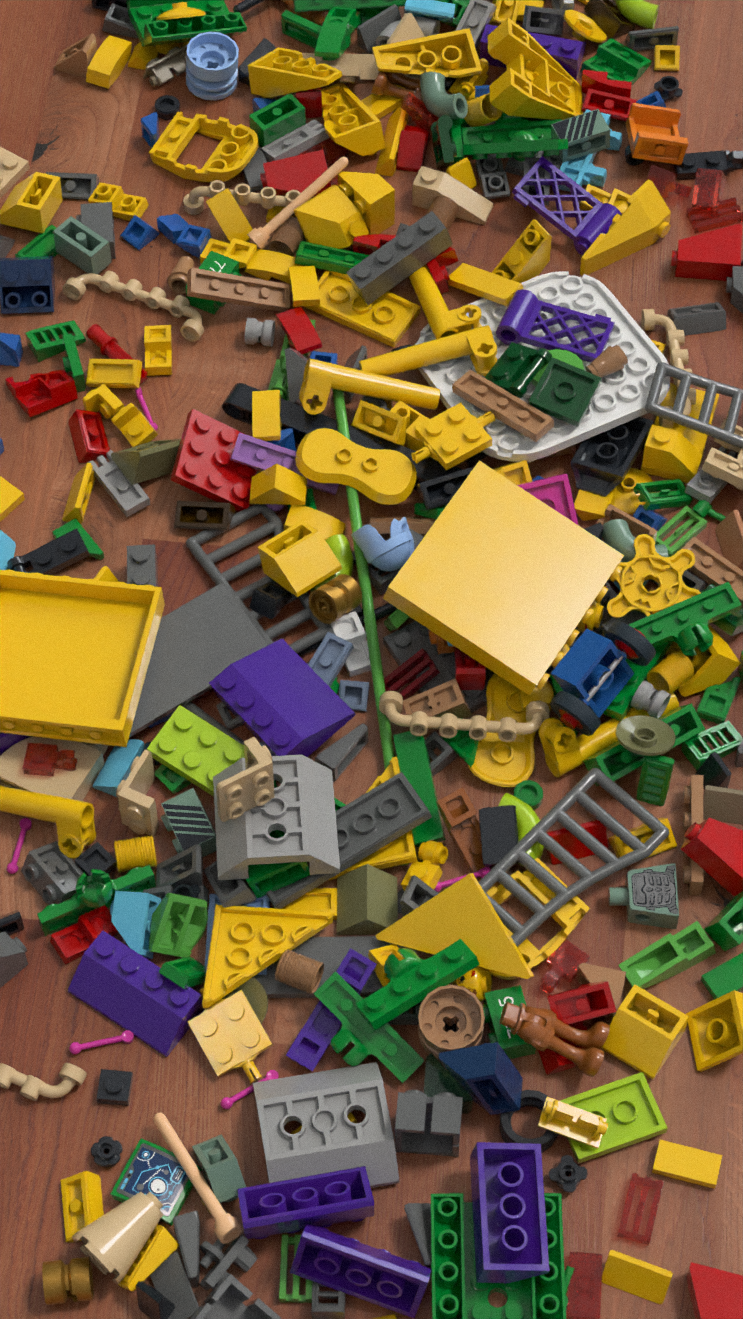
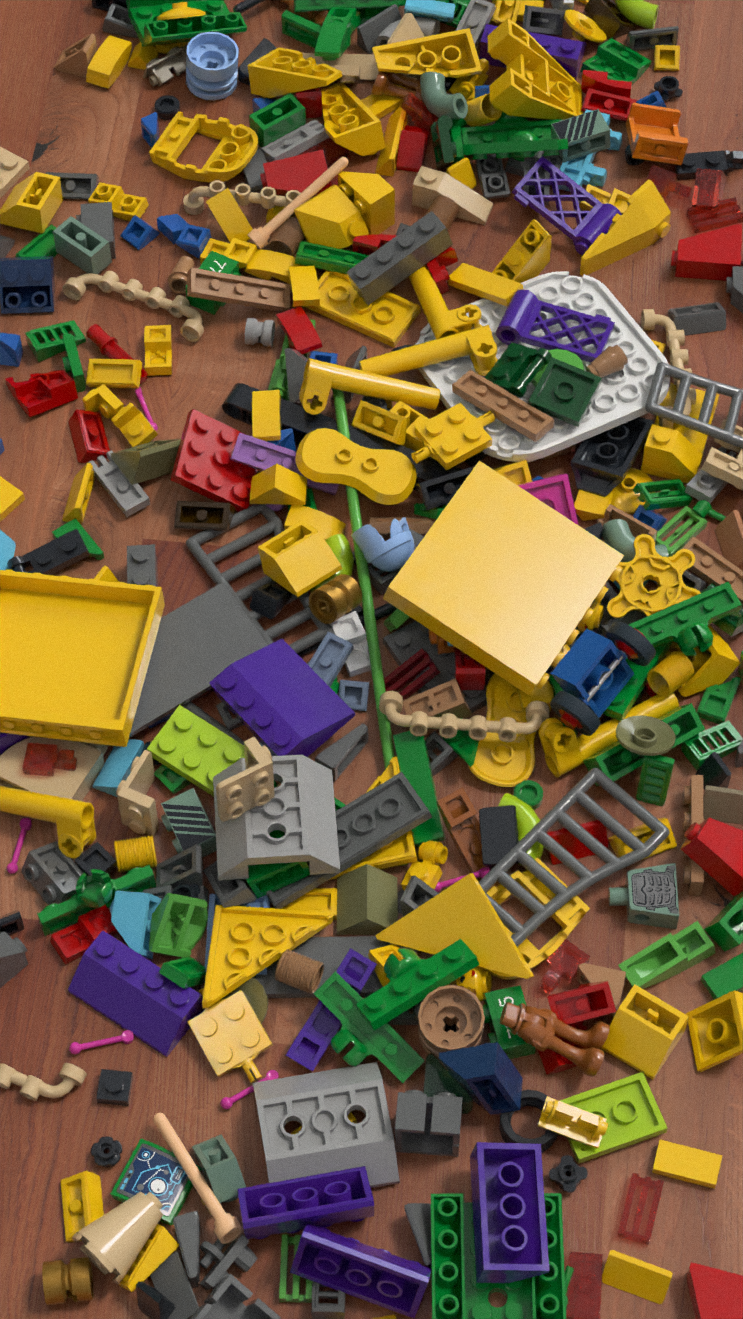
light grey wheel [631,681,671,719] -> none

